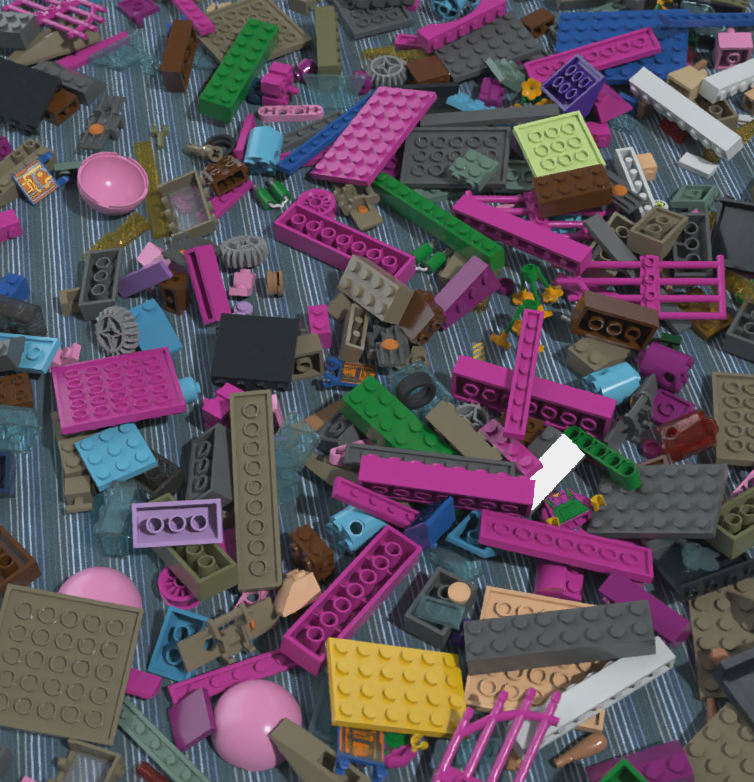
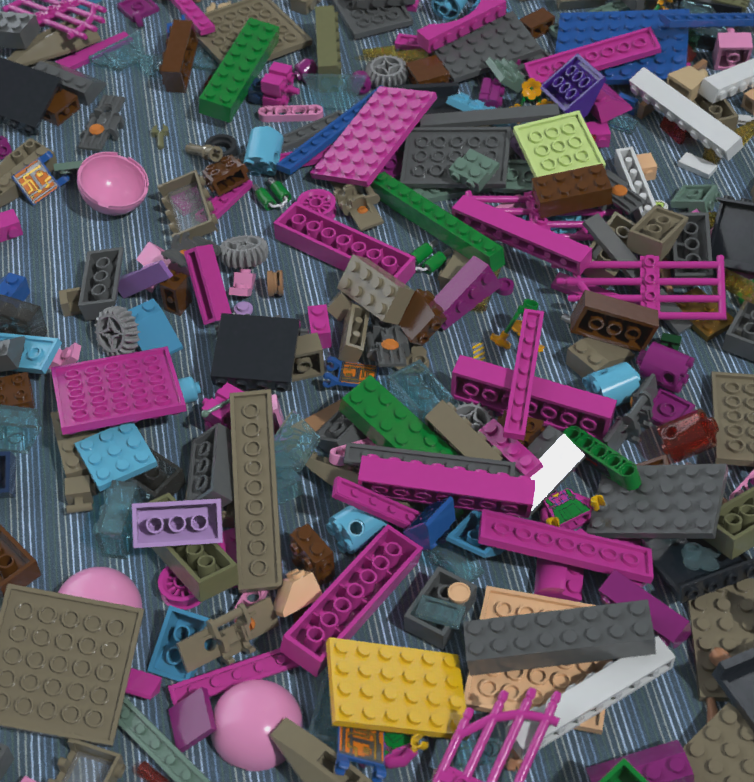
clear yellow slope [83,211,152,259] -> none
clear yellow tile [133,140,172,240] -> none
dark pink plate [234,114,256,164] -> none
black tyre [395,372,436,410] -> none
dark purple arm [450,619,472,647] -> none
plant [512,264,563,319] -> none
nougat piece [553,732,607,769] -> none
magenta tile [641,439,663,459] -> none
none -> sand green hinge [201,399,230,418]

